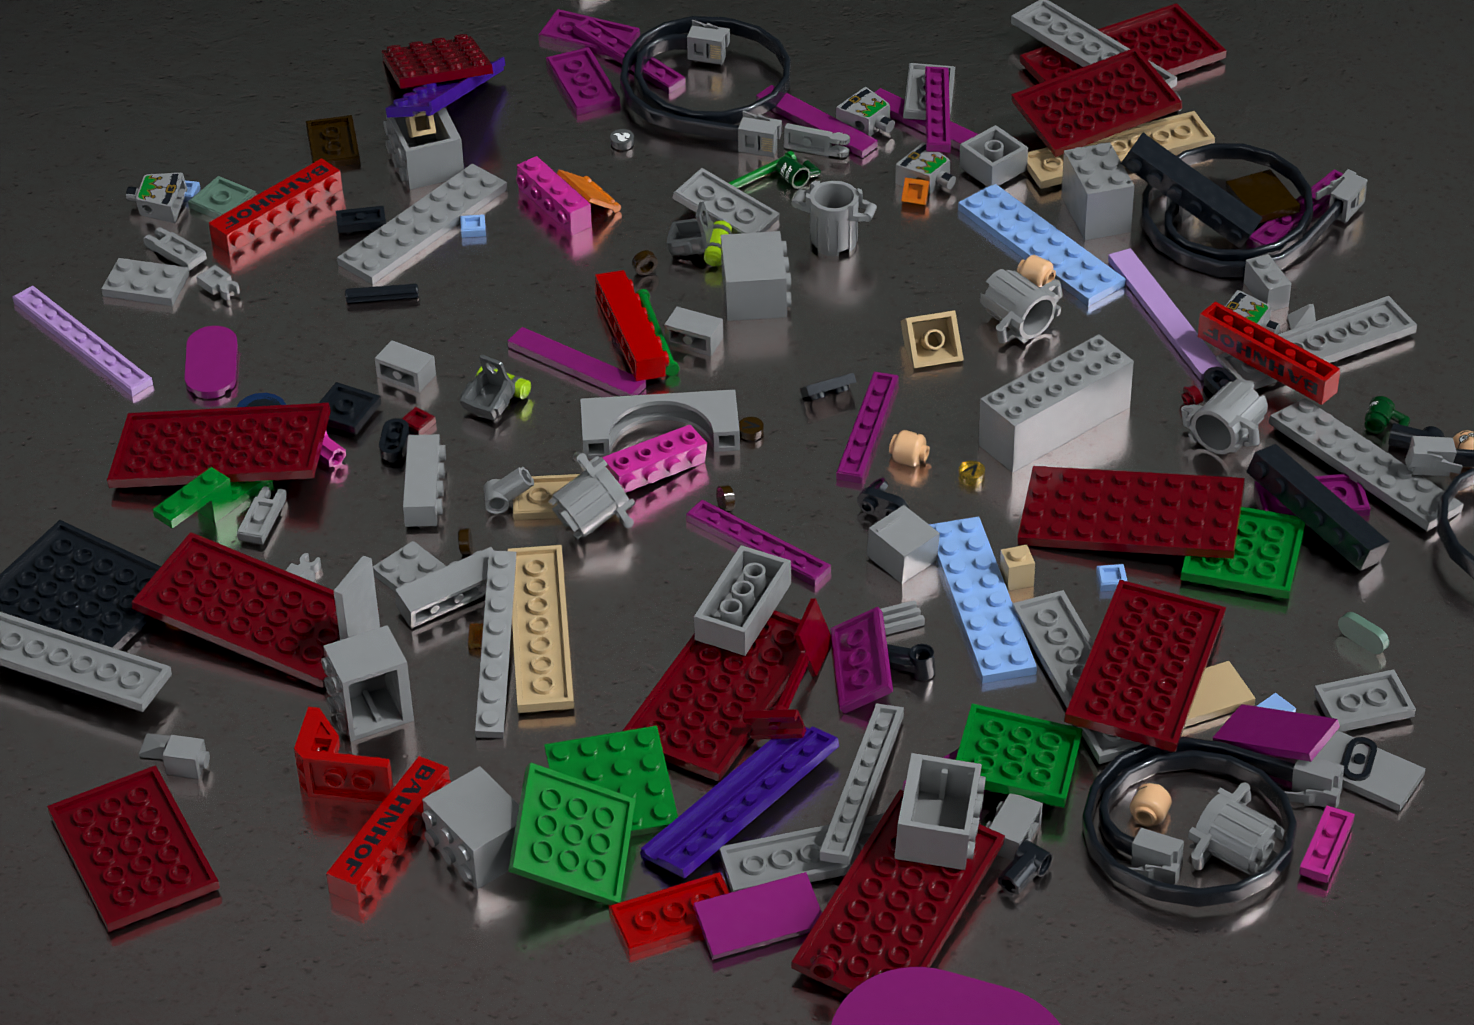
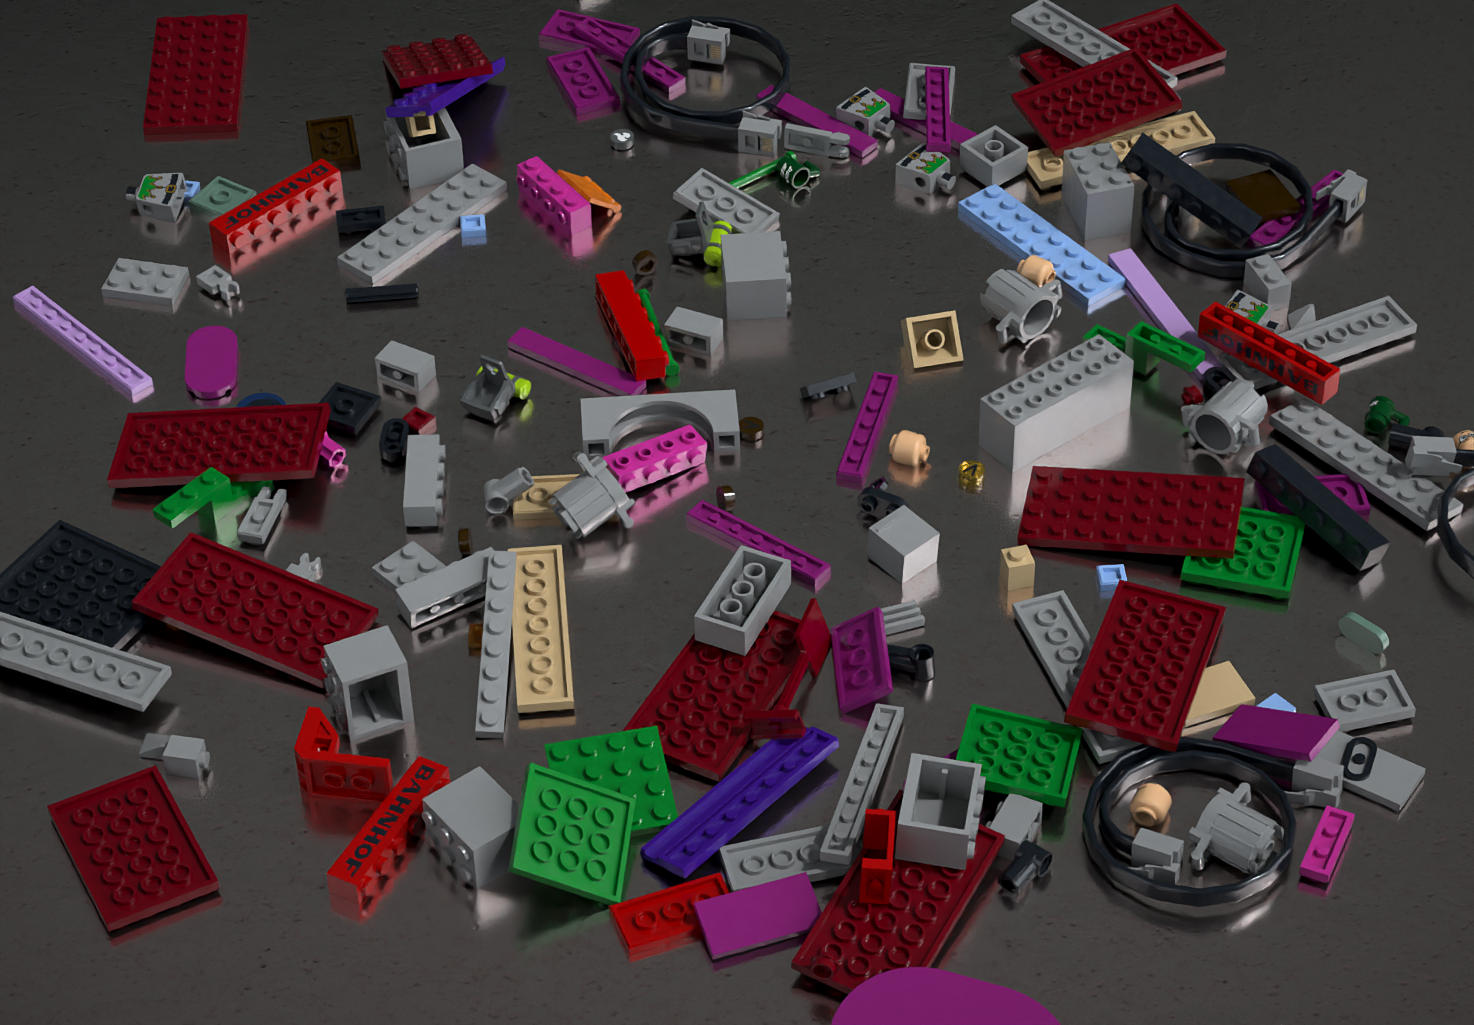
light grey hinge [143,227,207,270] -> none
light grey tile [334,556,380,640] -> none
light grey container [791,180,877,256] -> none
orange plate [901,177,930,206] -> none
light blue plate [929,517,1037,684] -> none
none -> dark red plate [143,14,248,135]
none -> red panel [859,808,896,905]
none -> green bracket [1082,321,1205,375]

